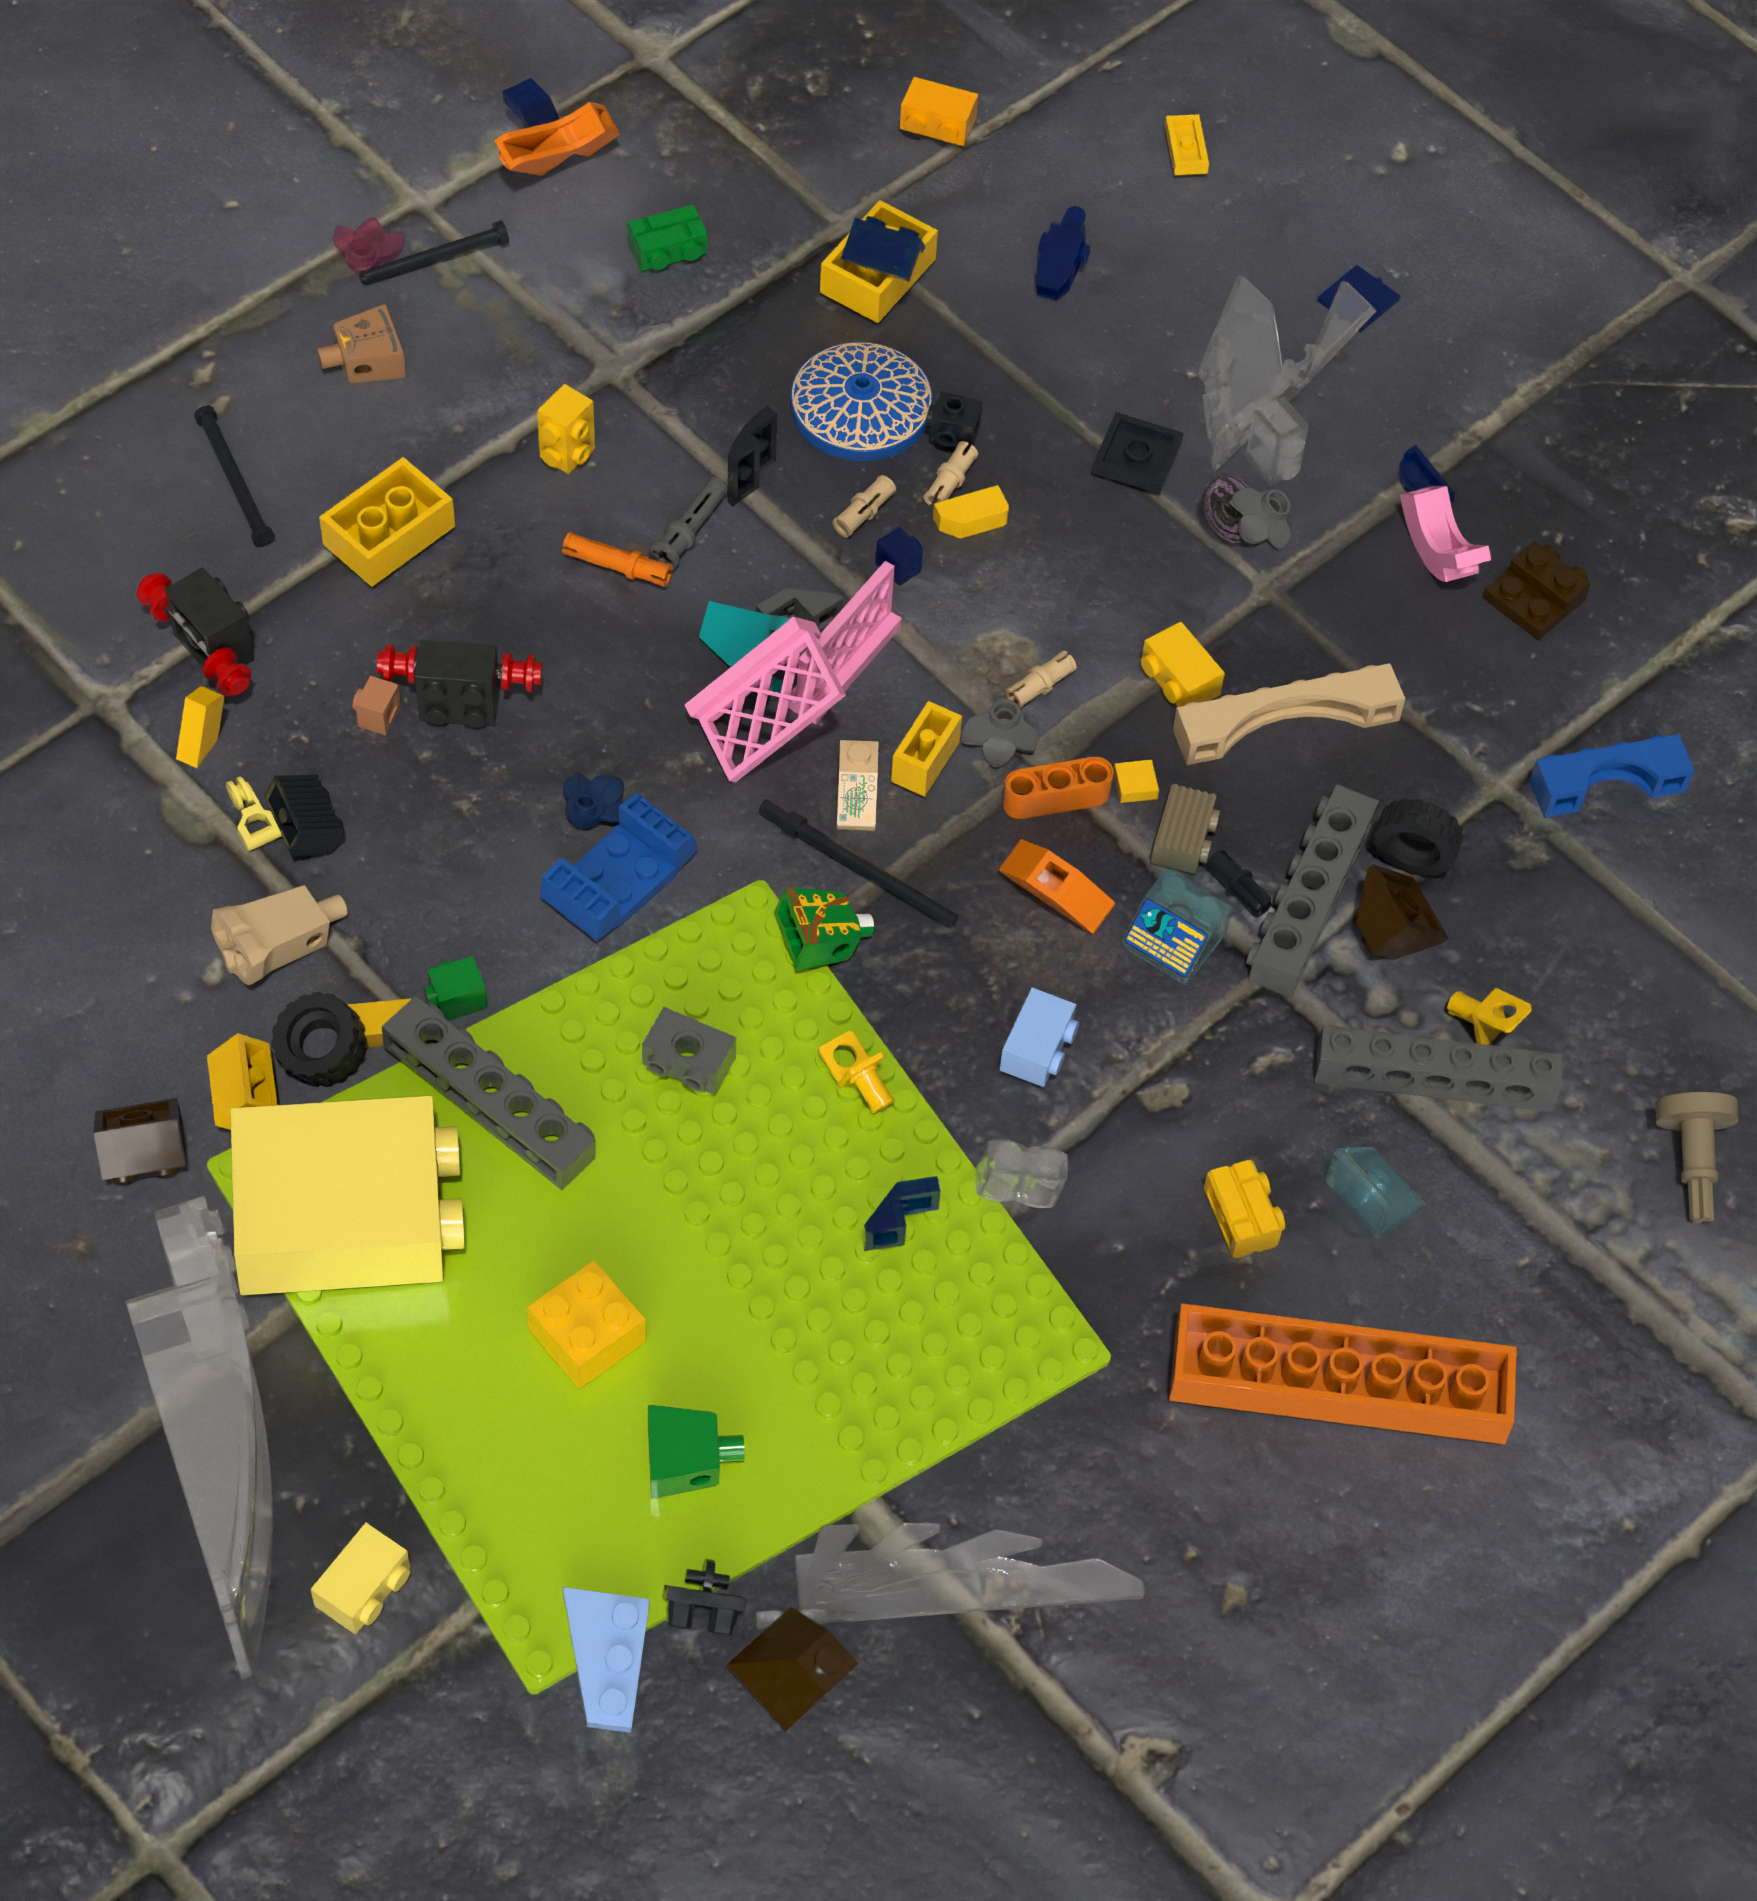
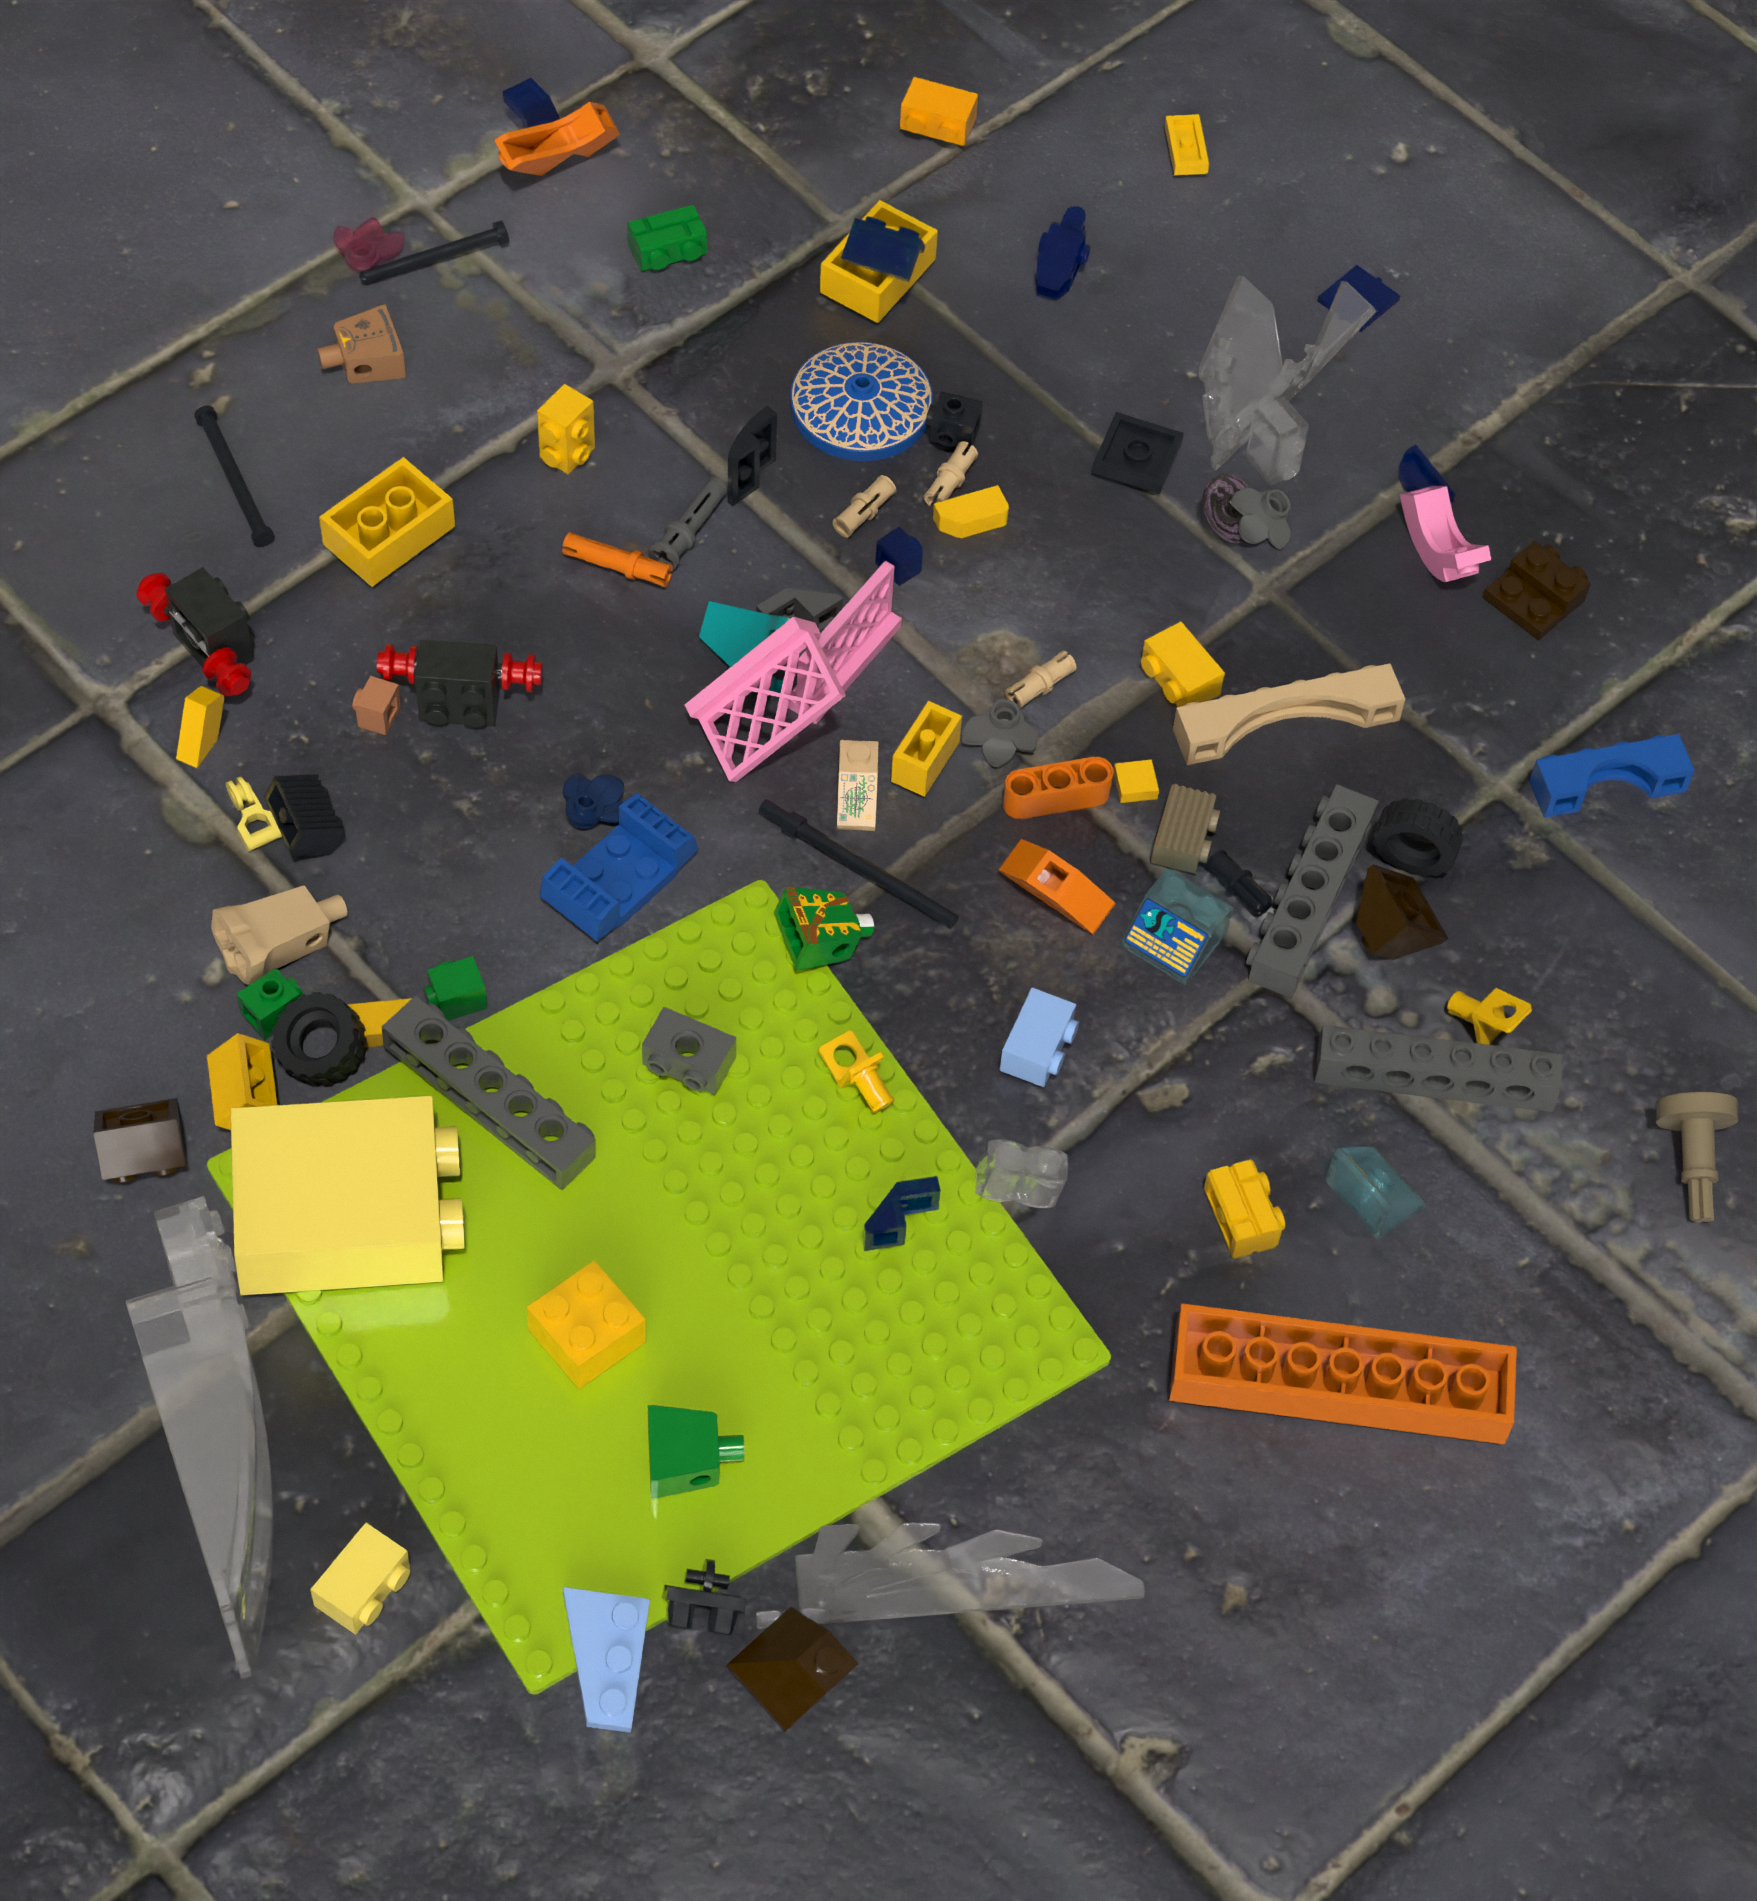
none -> green brick [237,968,303,1041]

